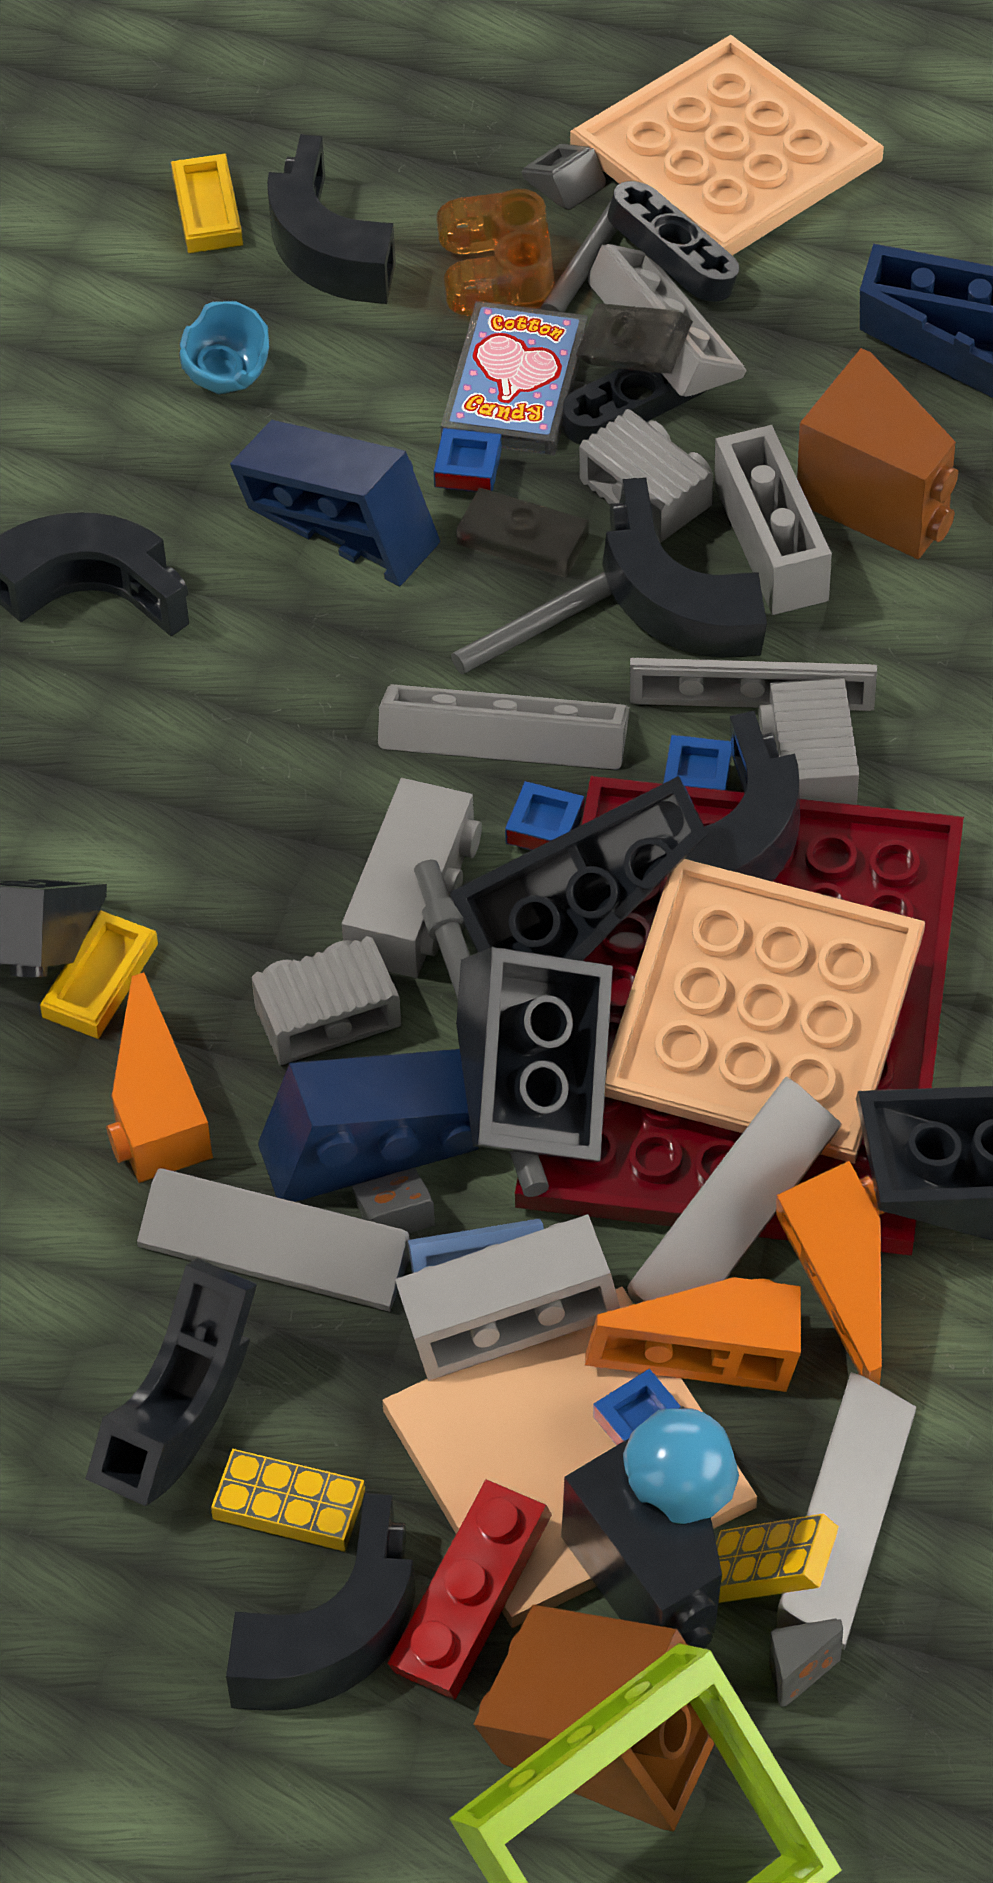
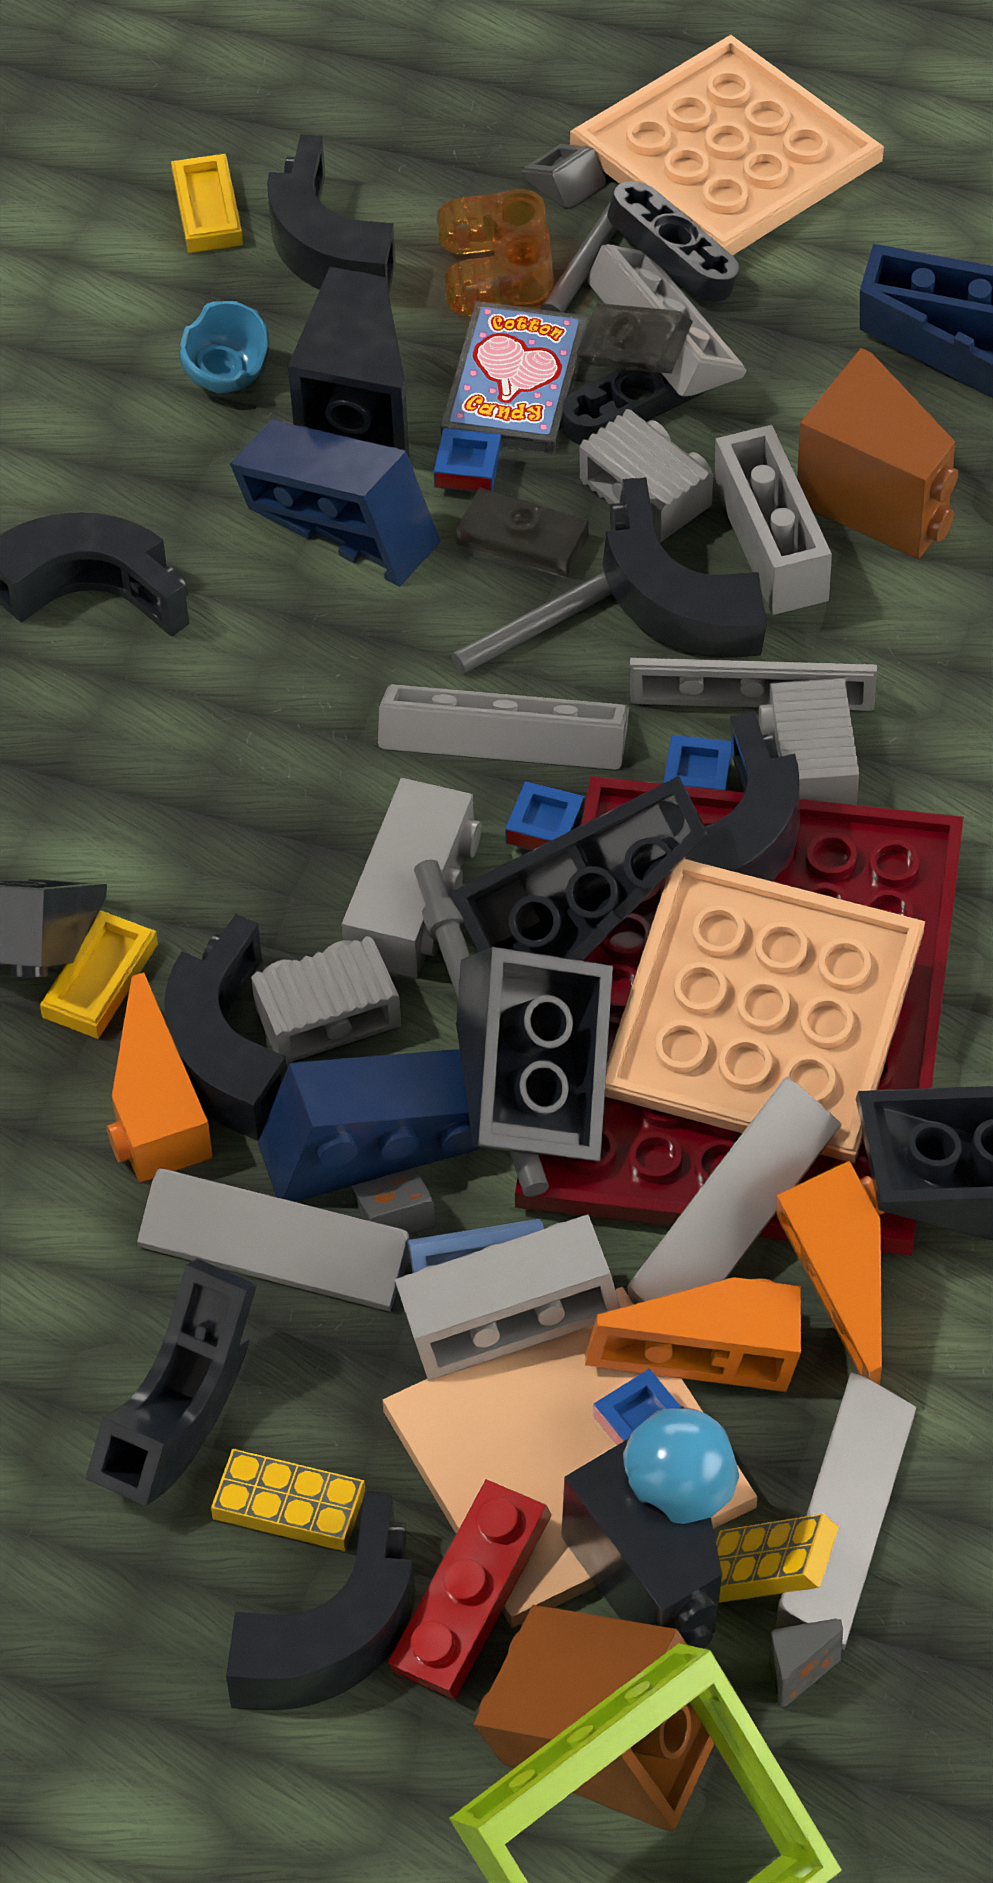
none -> black arch [164,914,287,1141]
none -> black slope [288,267,410,459]

